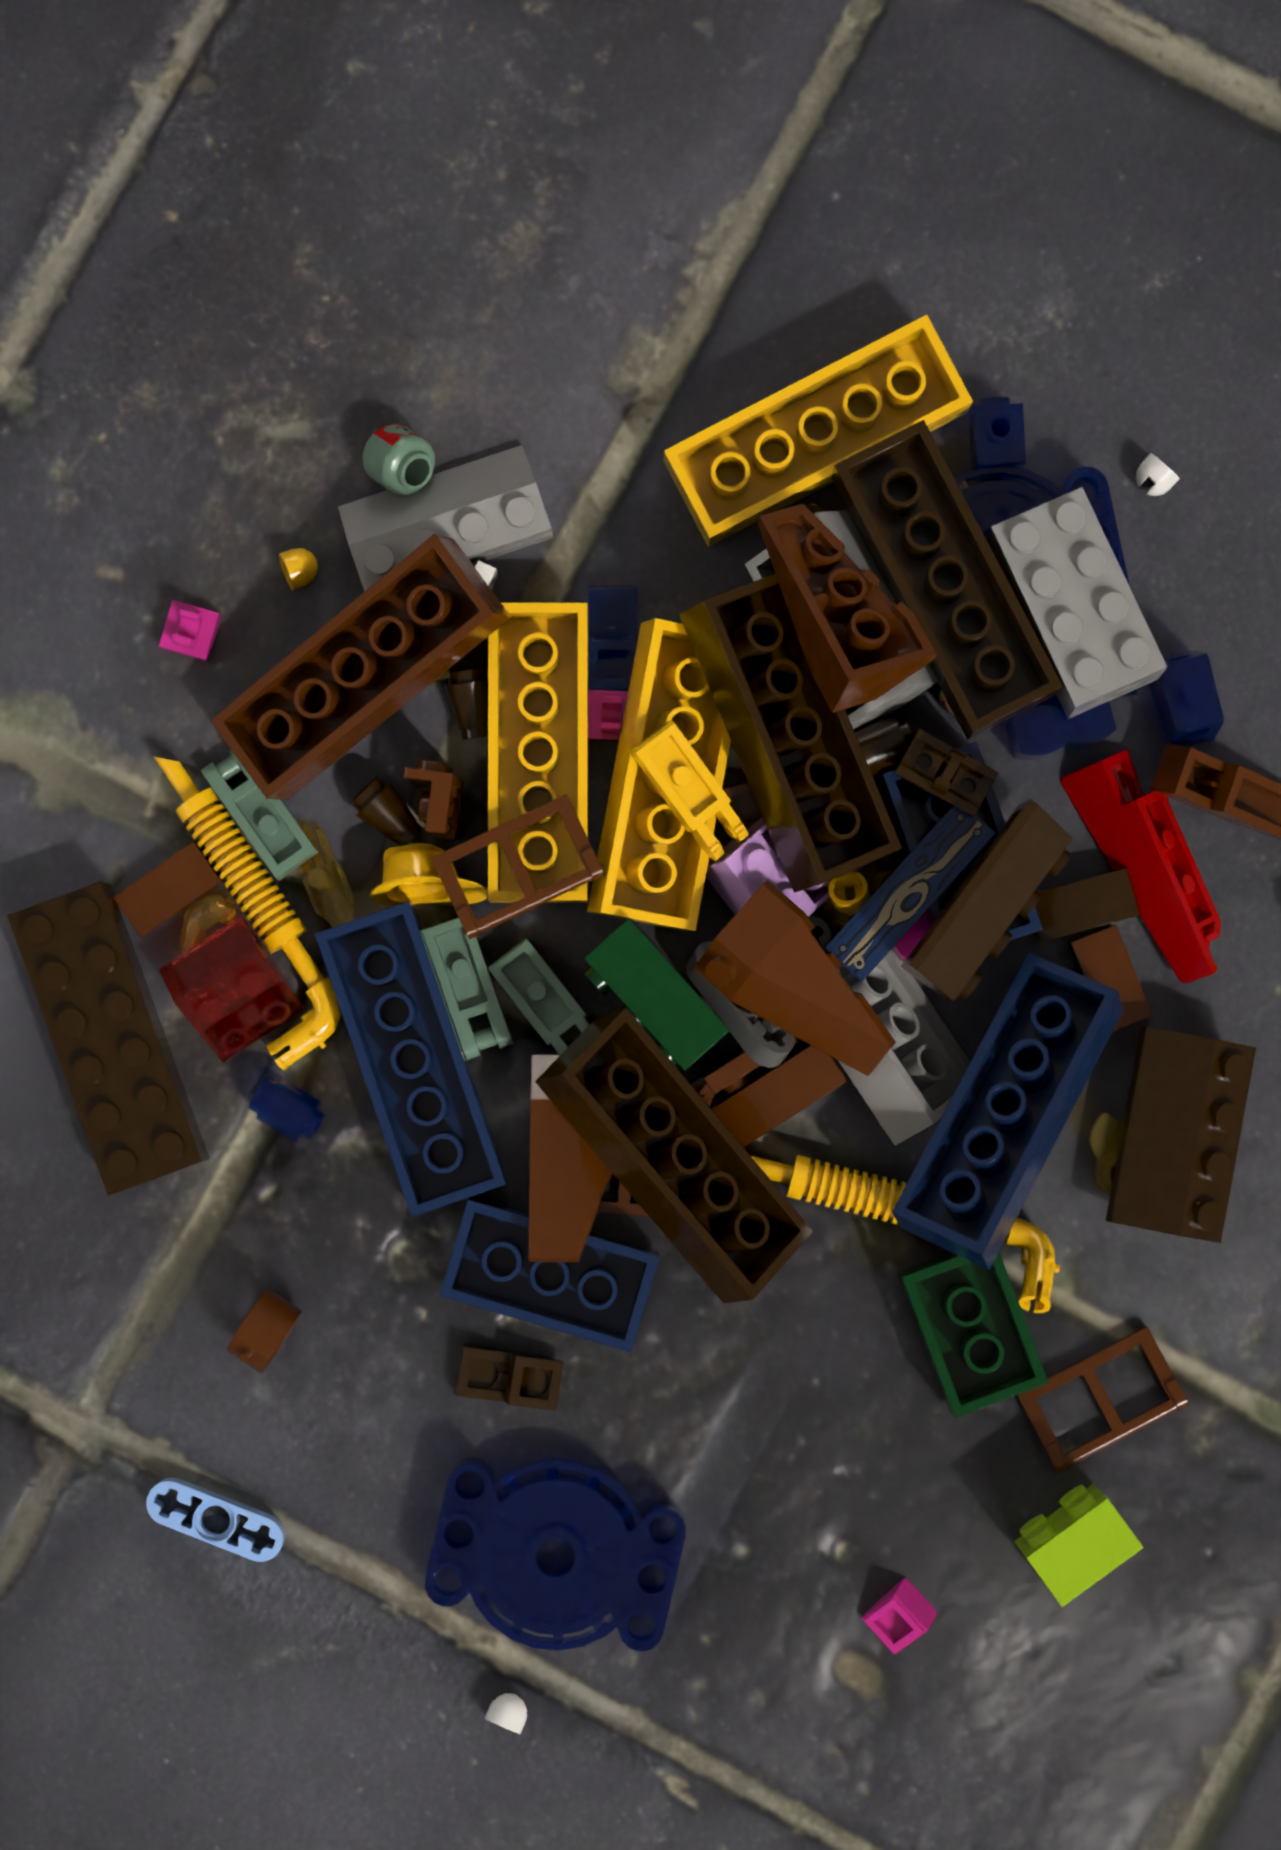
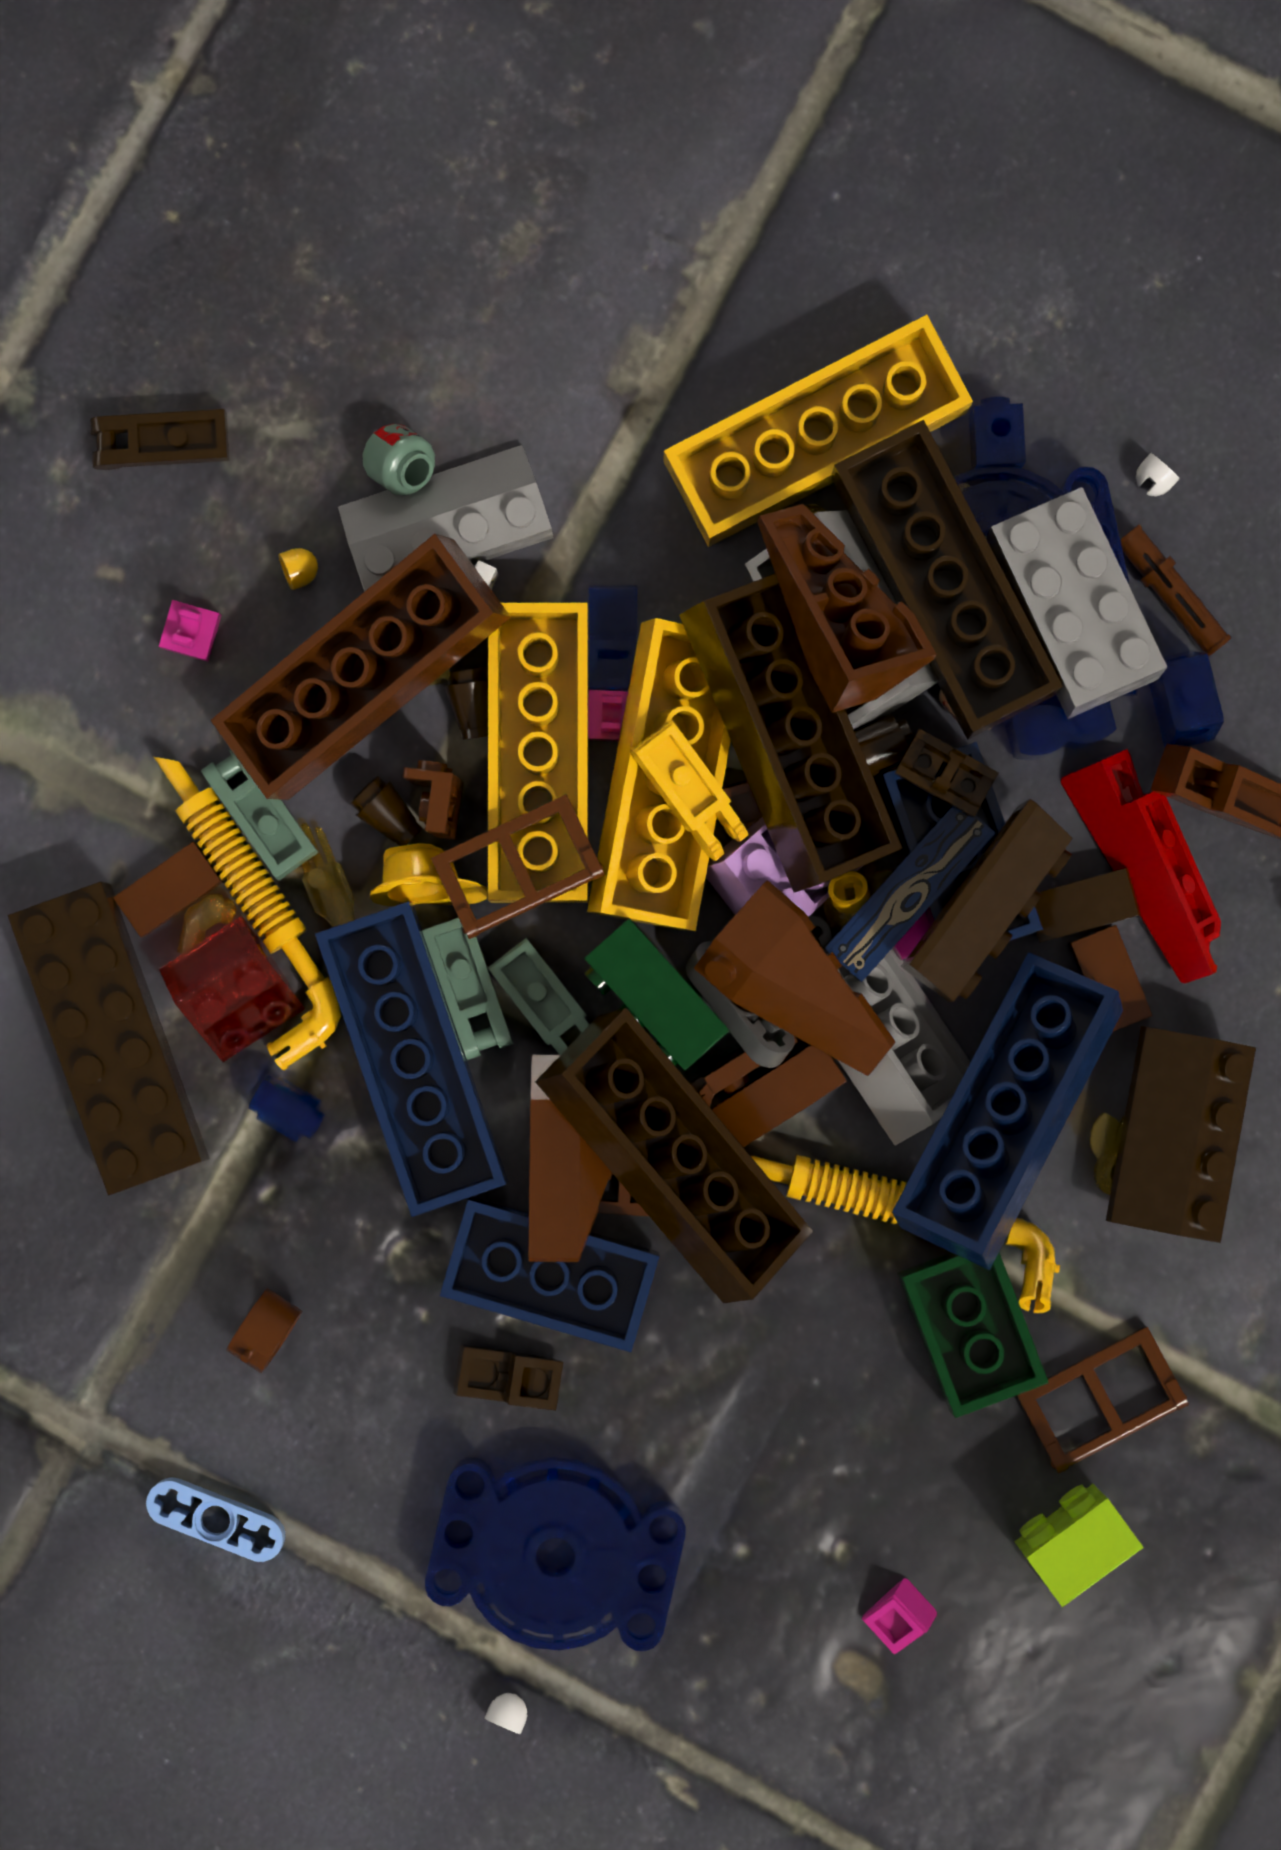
none -> dark brown plate [90,409,230,470]
none -> reddish brown pin [1115,524,1232,657]

